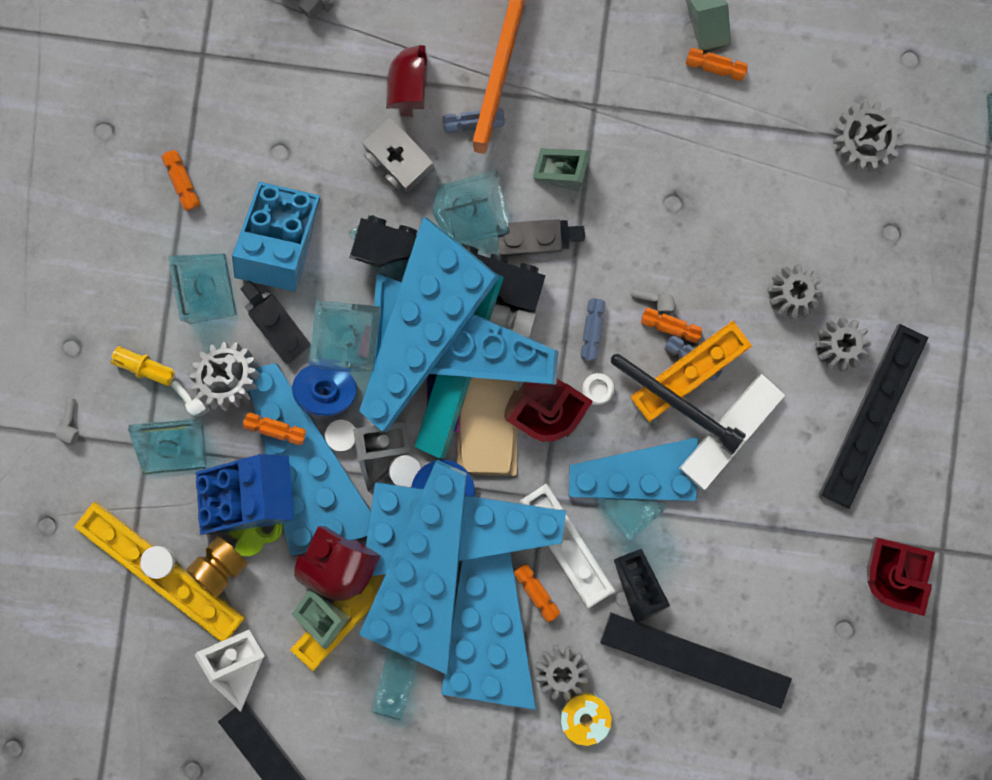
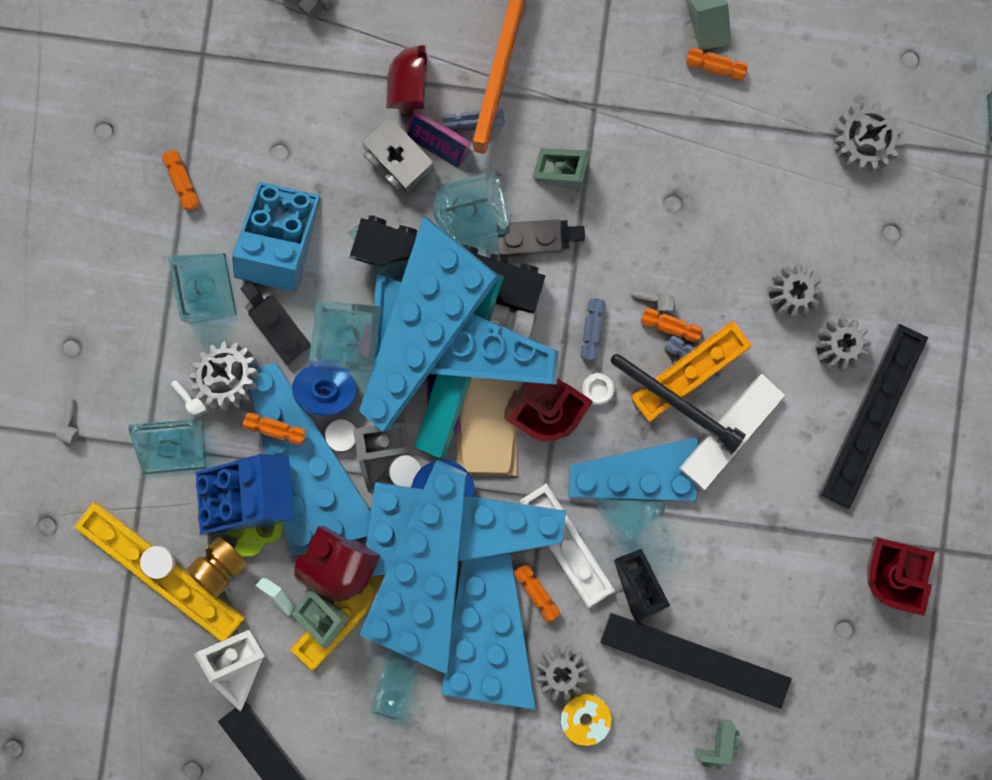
yellow axle [111,346,175,386] -> none
none -> light aqua tile [255,578,295,616]
none -> slope [407,110,470,168]
none -> sand green bracket [695,719,740,769]

